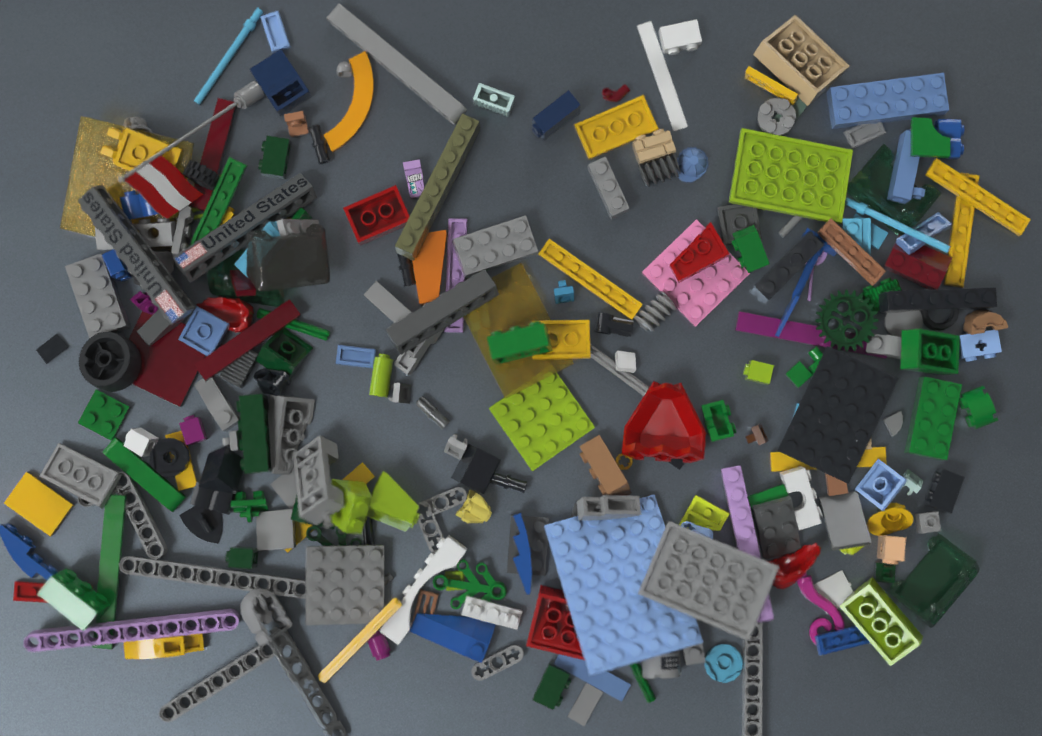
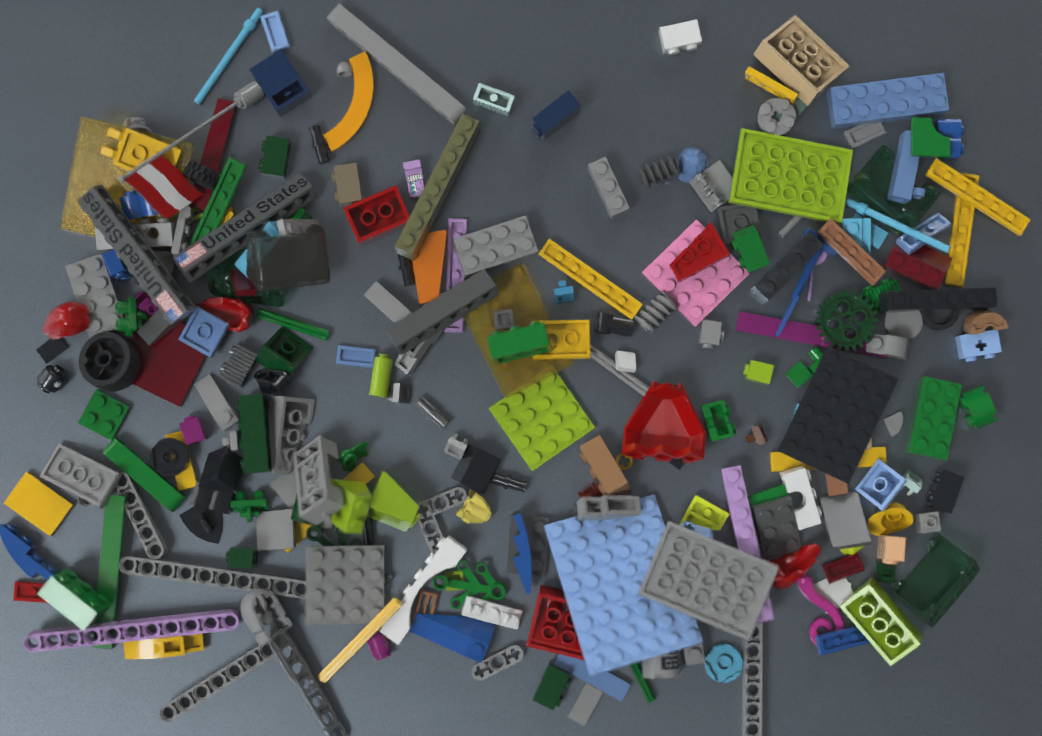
white brick [124,428,159,457] -> none
dark red tile [194,299,301,381] -> none
nougat bracket [284,111,309,137] -> none
yellow tile [574,95,659,160] -> none
dark red arm [602,84,630,102] -> none
tan brick [632,129,676,166] -> none
white sticker [637,21,688,131] -> none
green brick [900,329,960,375] -> none
none -> black head [37,365,66,393]
none -> red hair [42,302,90,340]
none -> green hips [115,297,148,337]
none -> dark tan brick [331,163,363,207]
none -> green plate [338,442,368,471]
none -> flat silver tile [493,309,515,331]
none -> clear red bush [578,482,603,498]
none -> light grey hinge [689,160,732,212]
none -> light grey brick [698,320,724,349]
none -> dark red tile [821,552,865,584]

